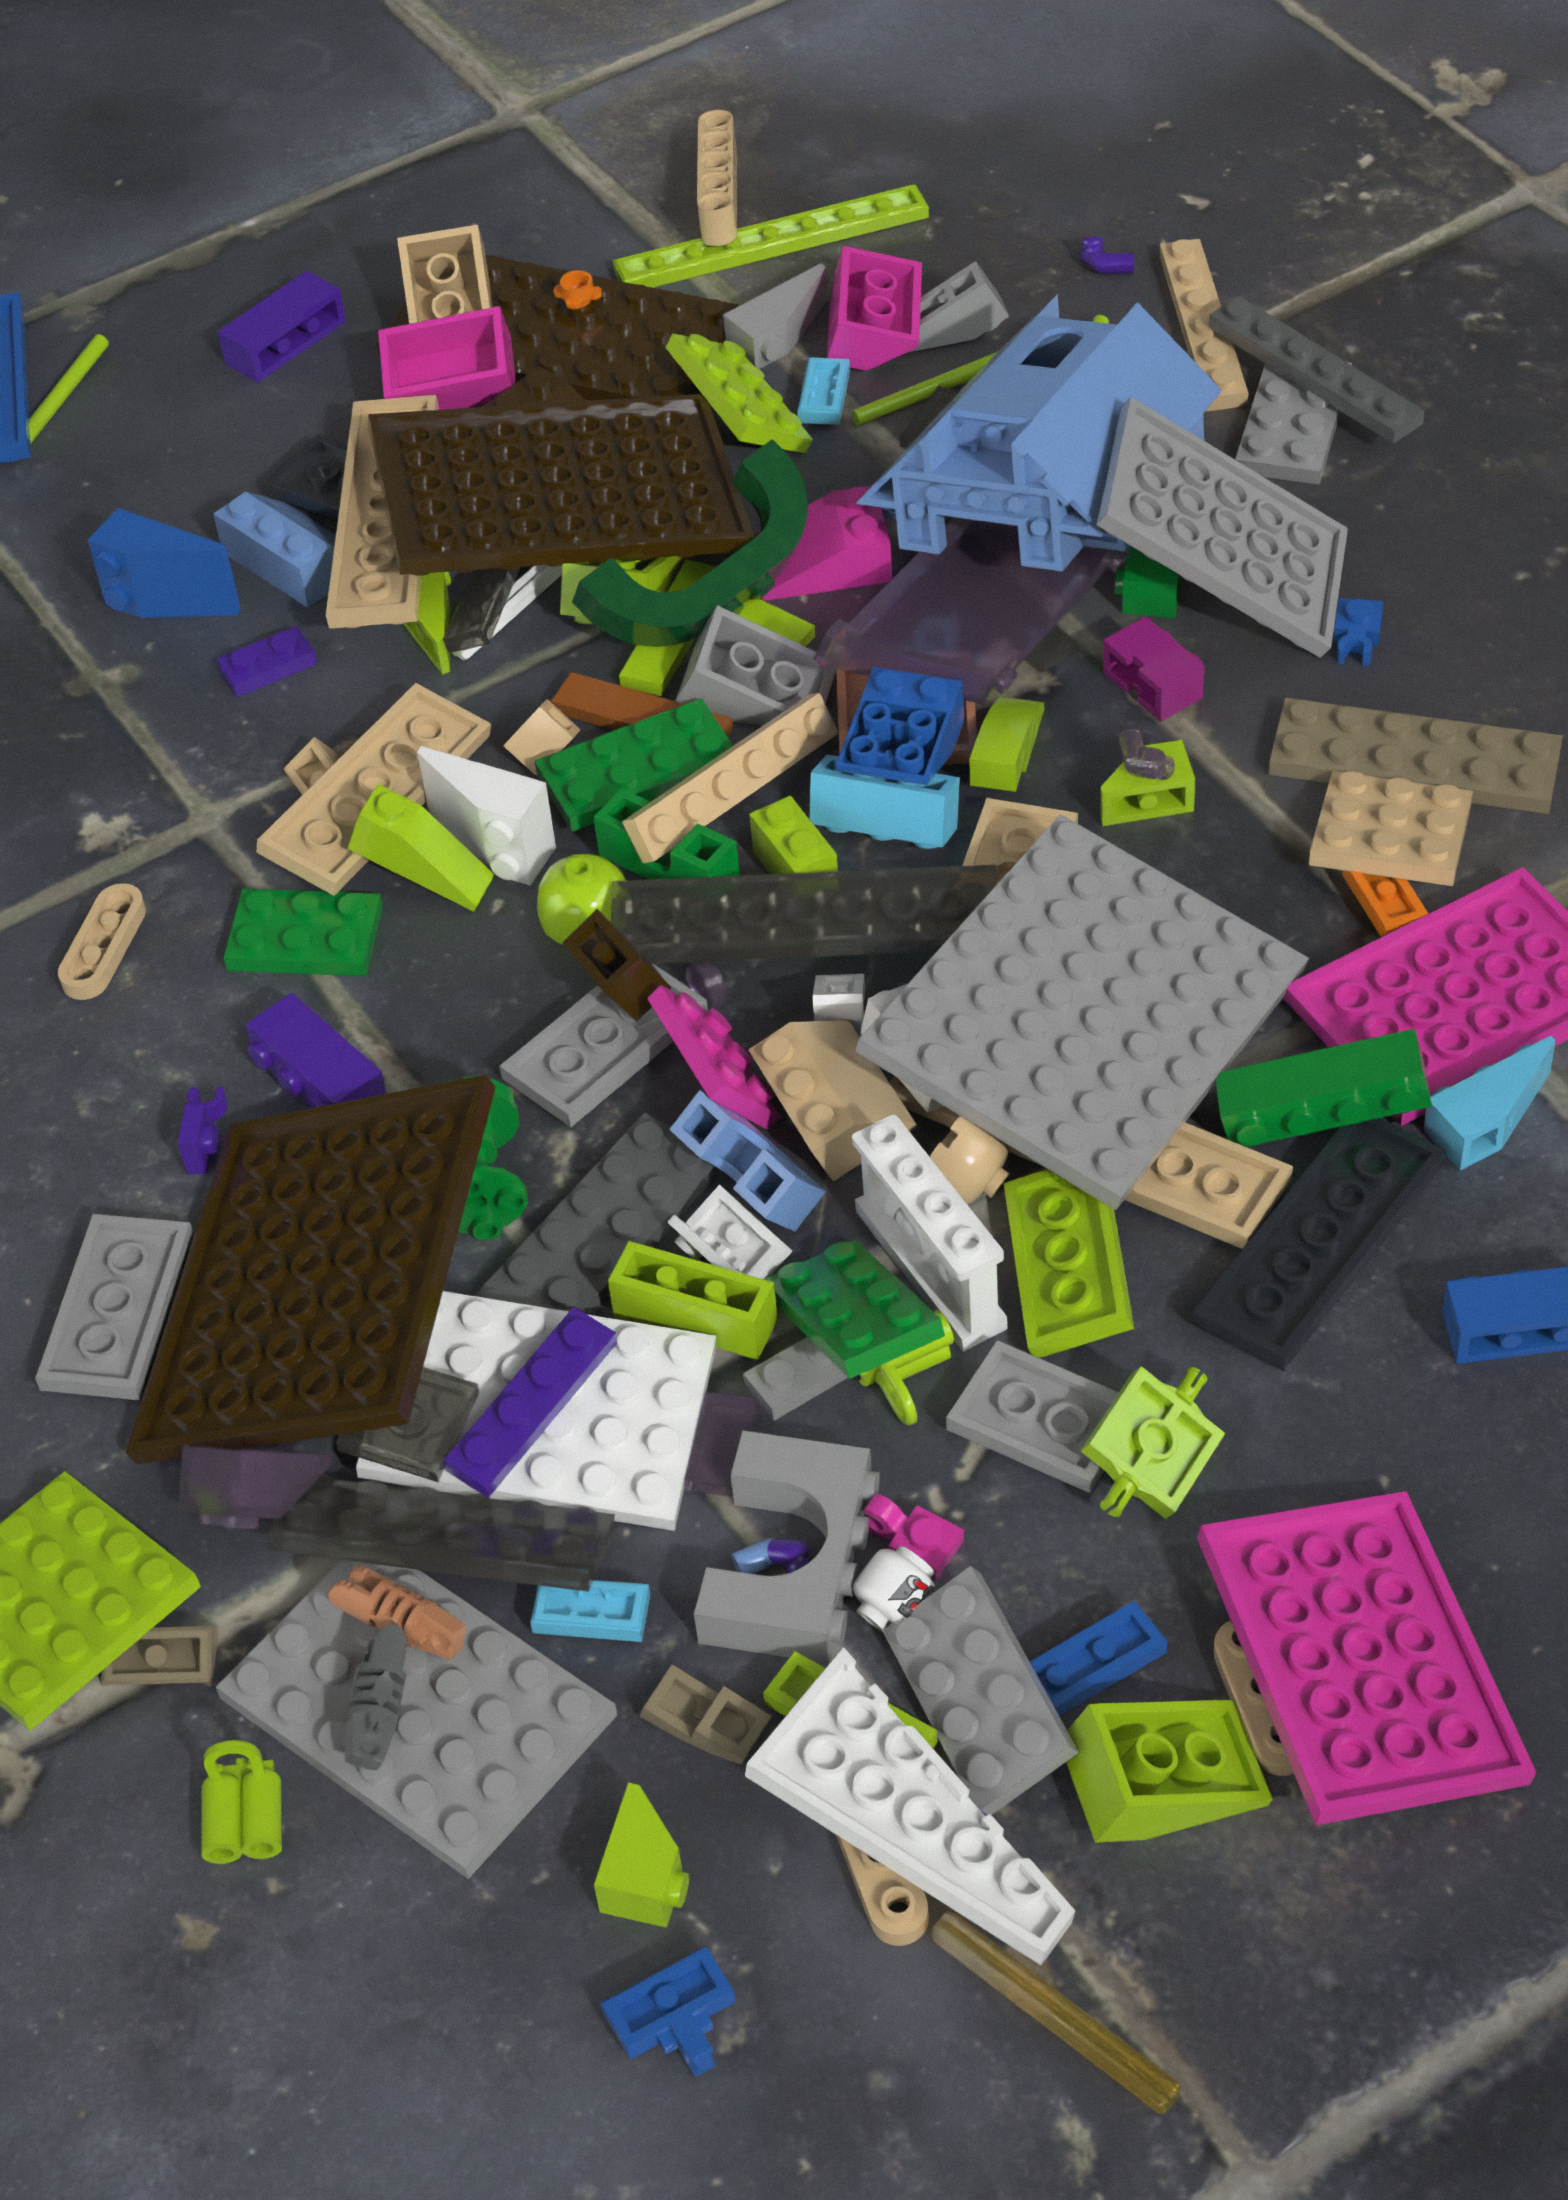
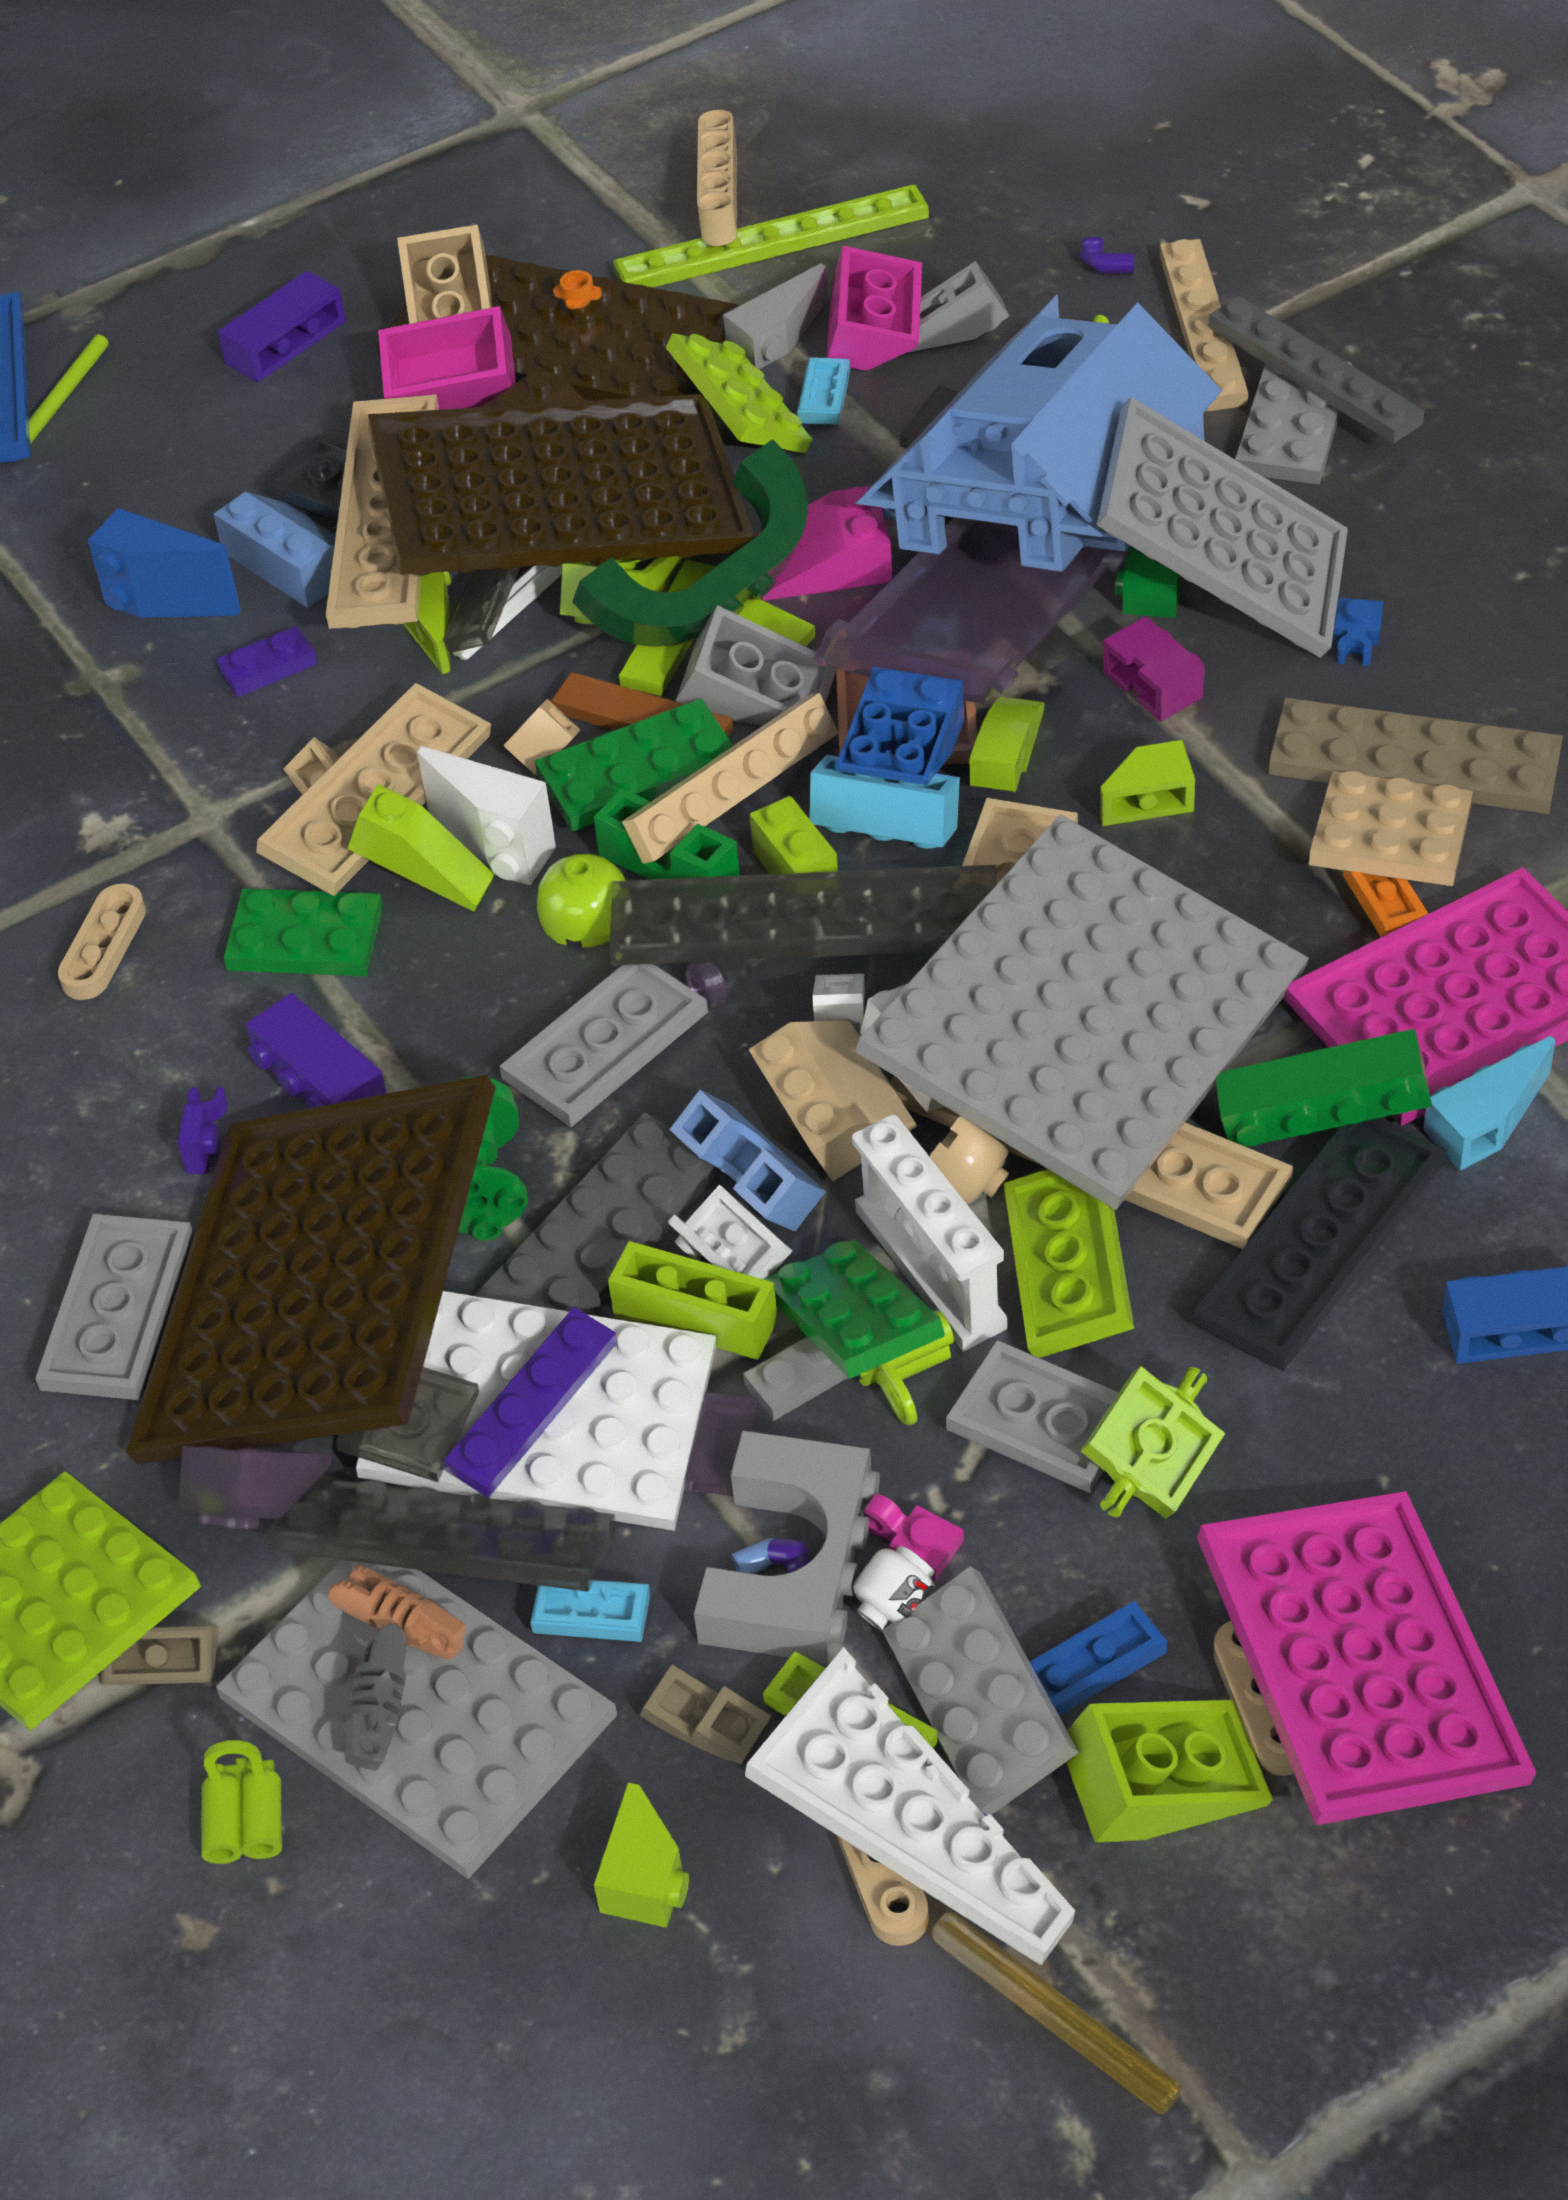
dark brown slope [562,909,672,1022] -> none
blue hinge [600,1946,736,2077] -> none
dark pink plate [647,985,781,1130] -> none
lime bar [851,352,997,426] -> none
arm [1118,729,1175,781] -> none

